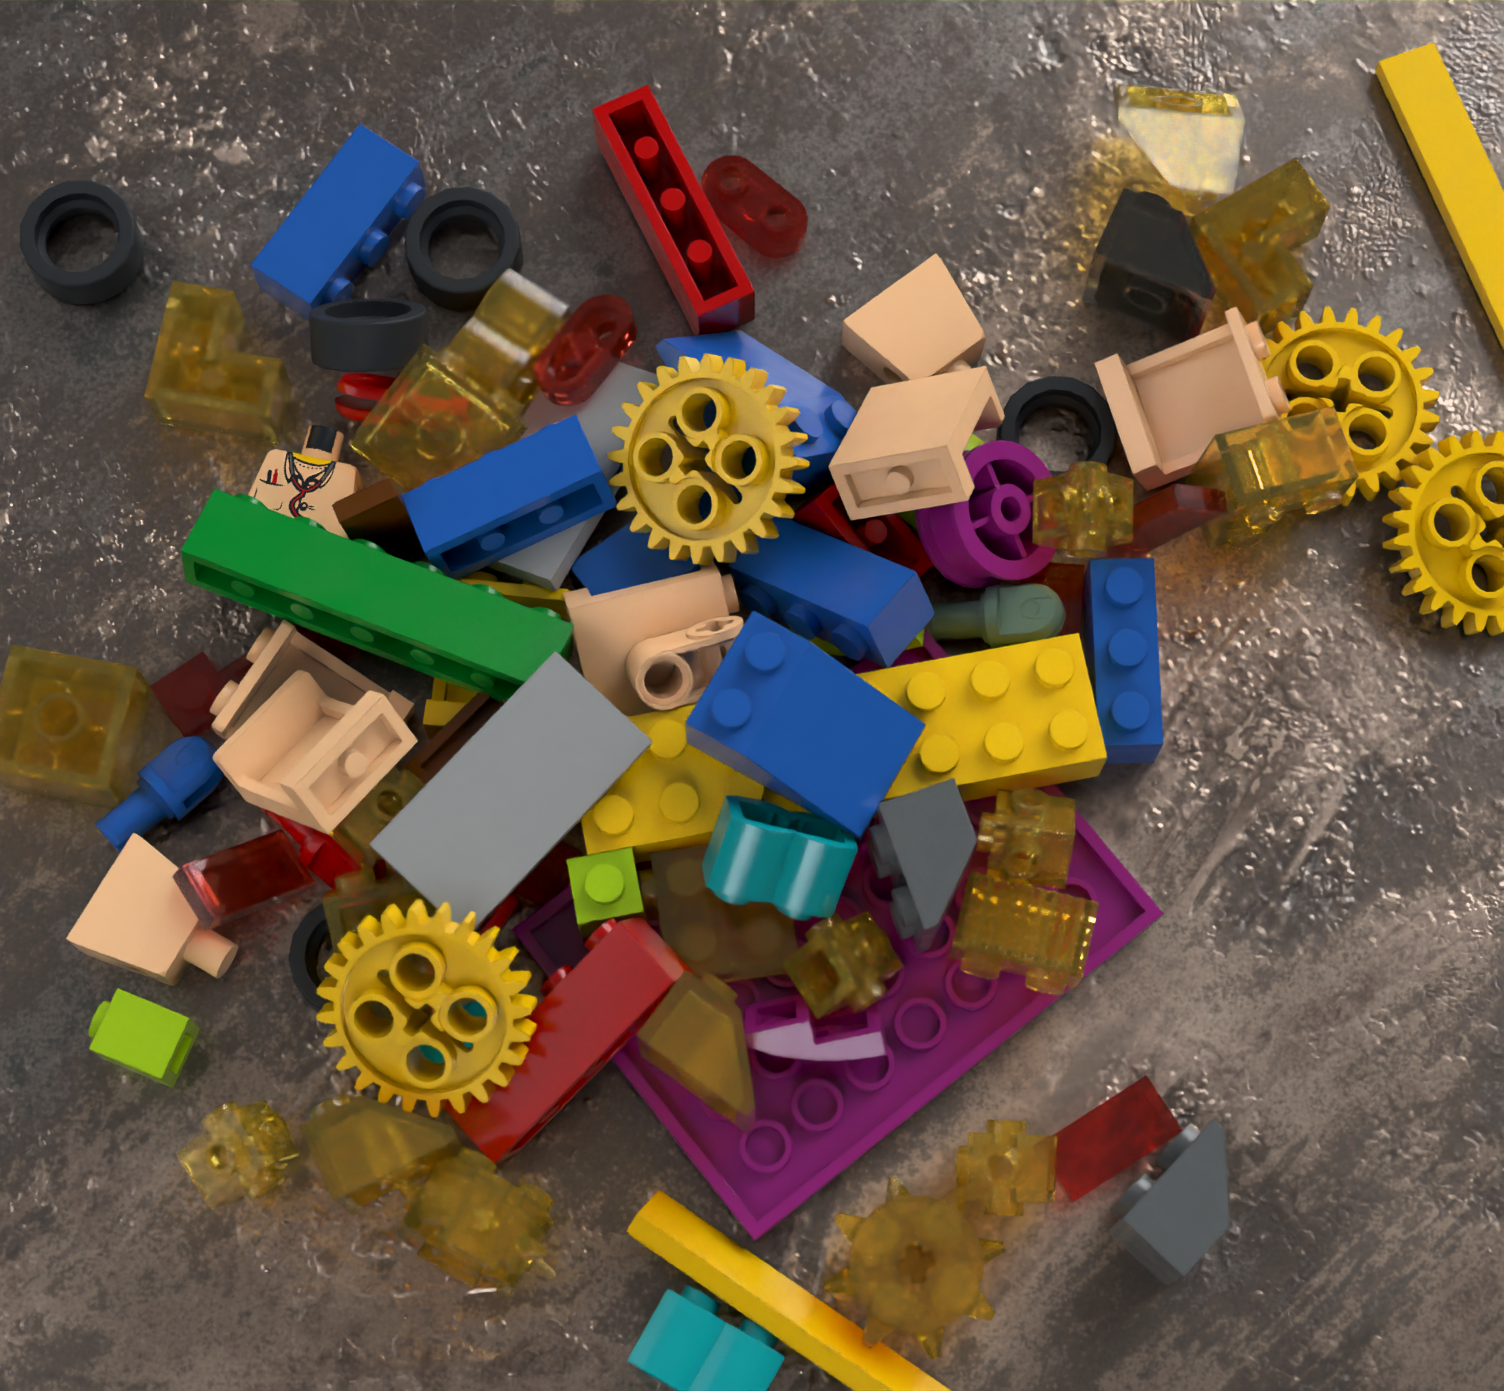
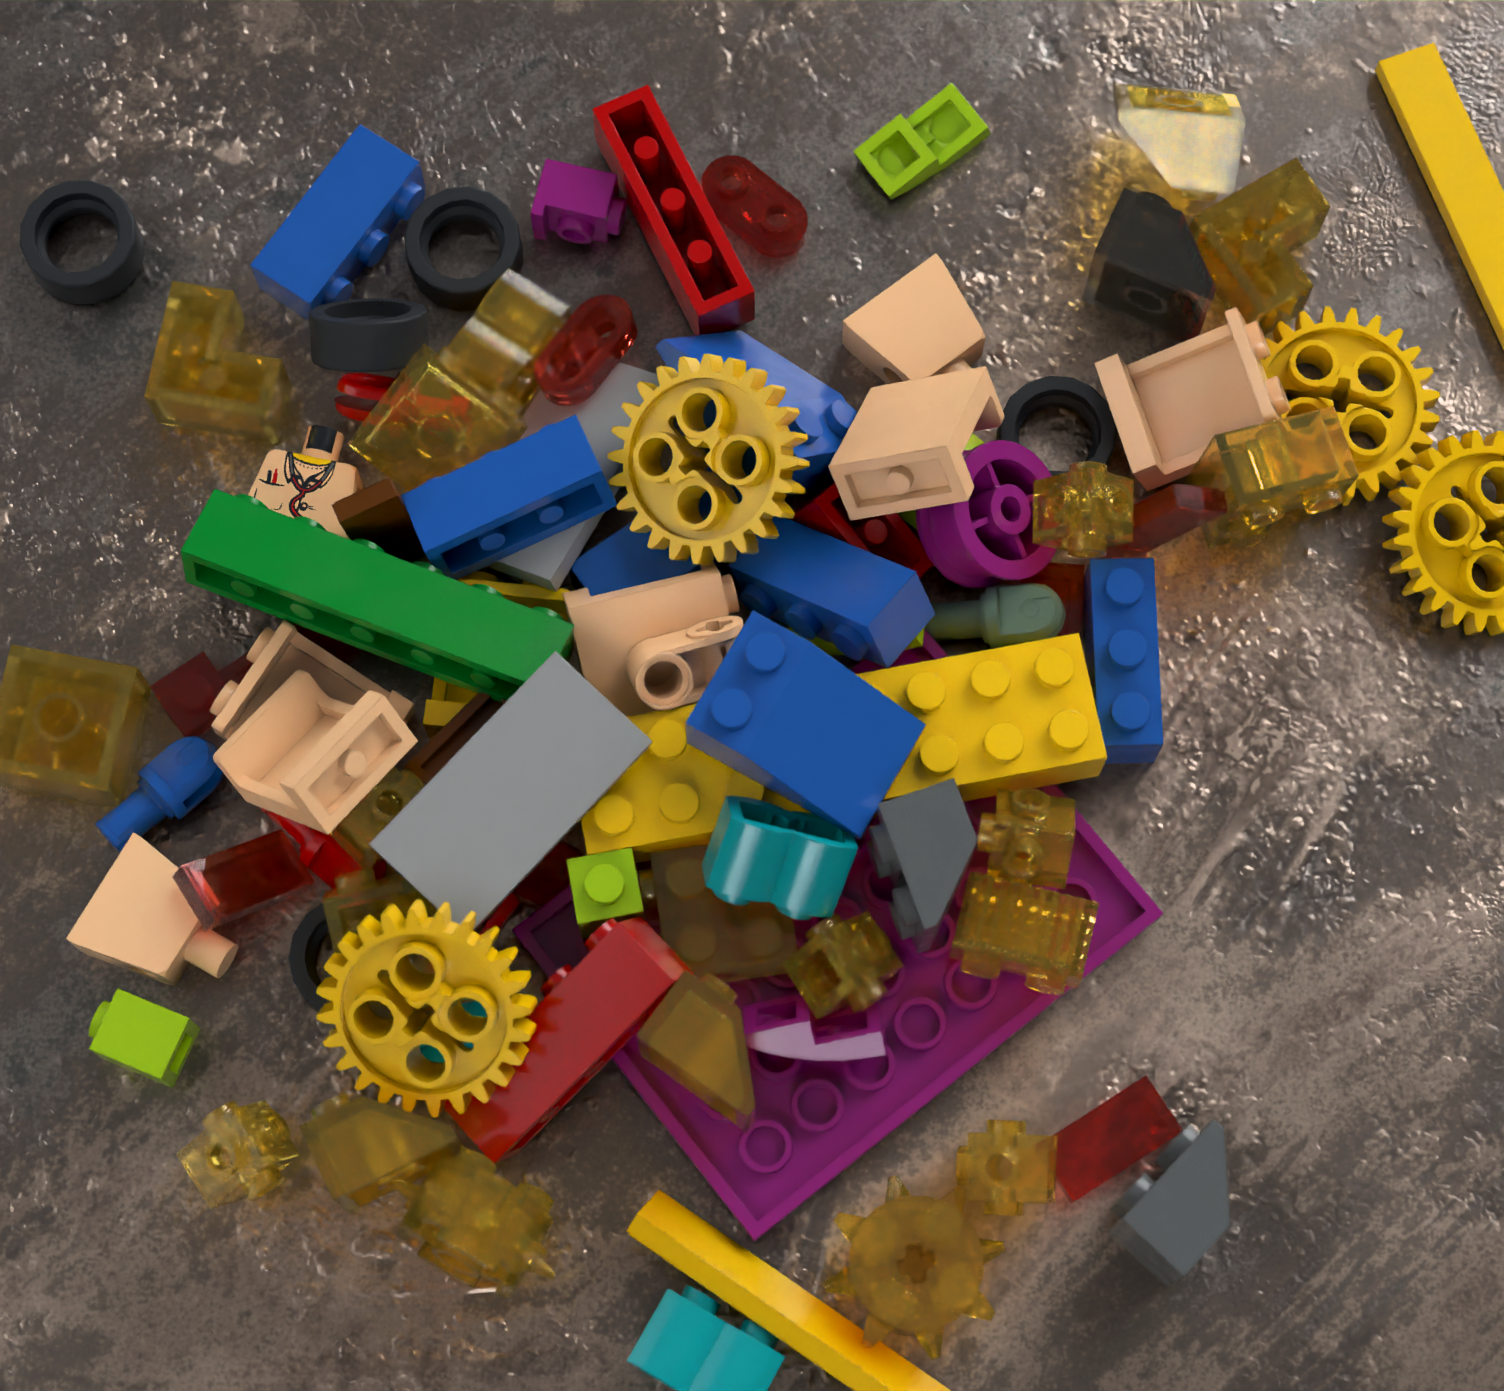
none -> magenta brick [530,158,627,244]
none -> lime slope [853,82,991,200]

